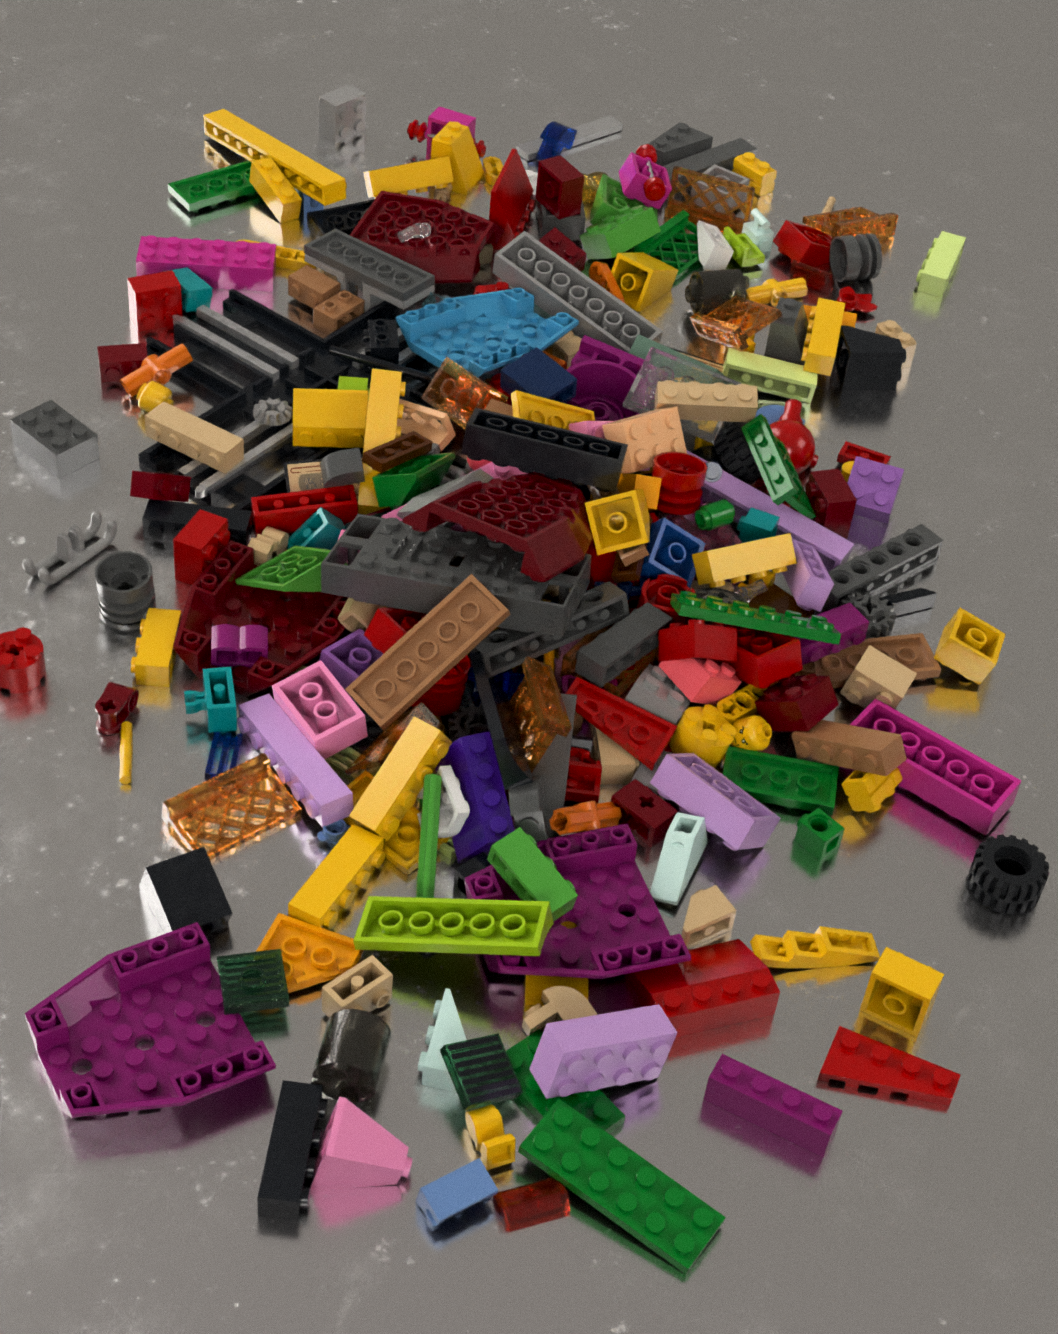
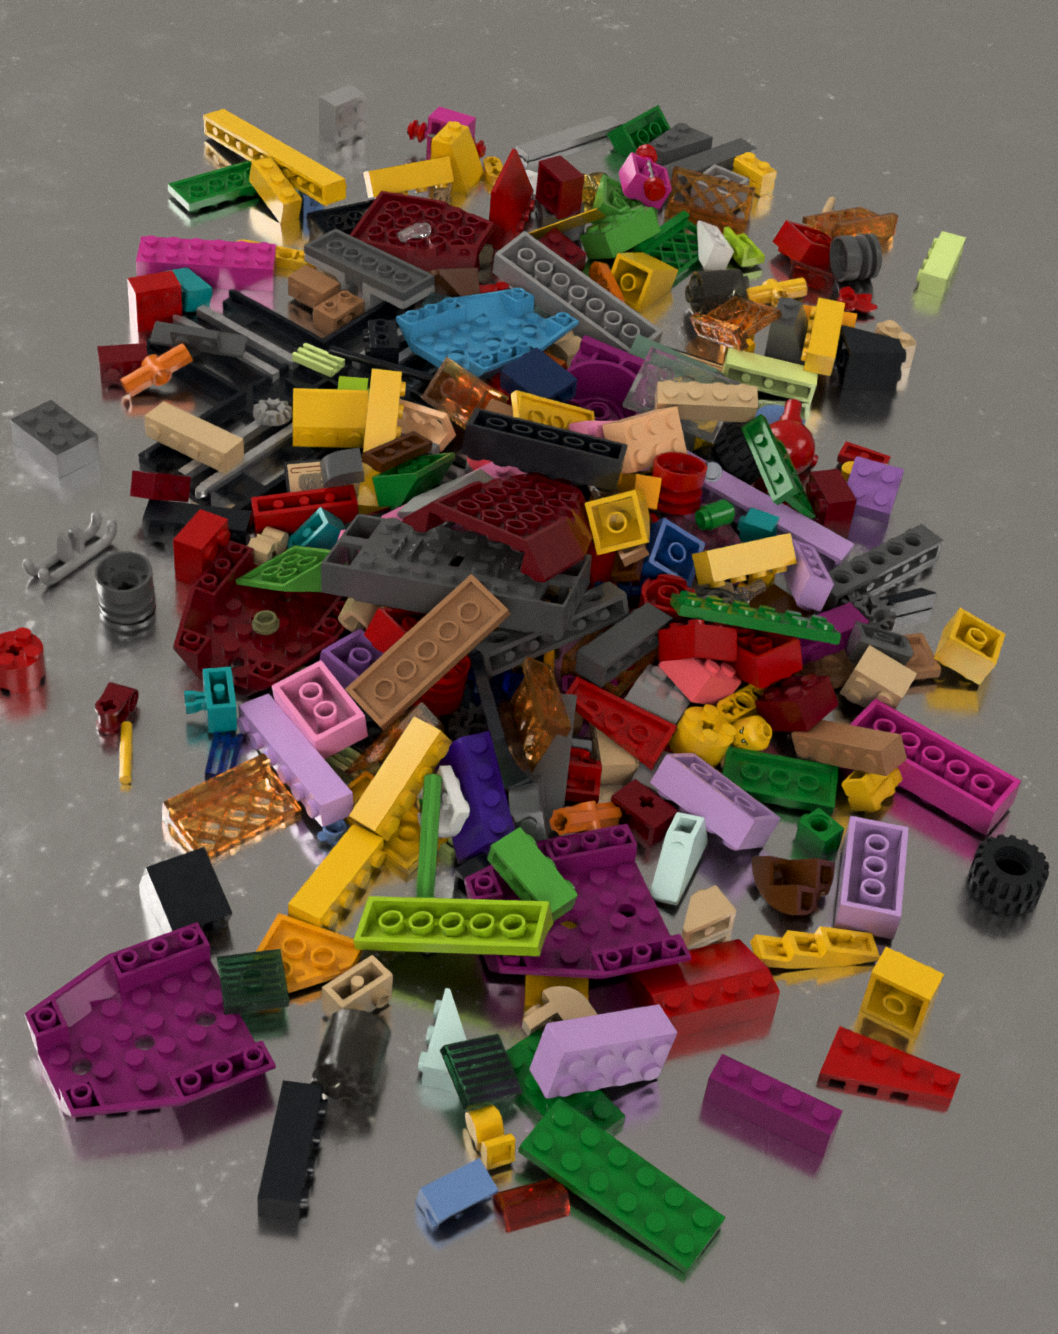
yellow brick [131,608,182,687] -> none
yellow head [136,381,174,413] -> none
magenta brick [211,624,268,667] -> none
bright pink slope [310,1097,413,1190] -> none
clear blue brick [536,121,578,160] -> none
light aqua brick [742,208,774,253] -> none
none -> dark grey bracket [150,321,248,358]
none -> olive plate [252,610,280,635]
none -> yellowish green tile [292,343,345,377]
none -> reddish brown slope [427,268,480,300]
none -> yellow piece [528,208,606,240]
none -> green slope [607,105,671,158]
none -> reddish brown brick [752,856,835,915]
none -> lavender brick [834,816,909,939]
none -> dark grey slope [845,621,914,666]

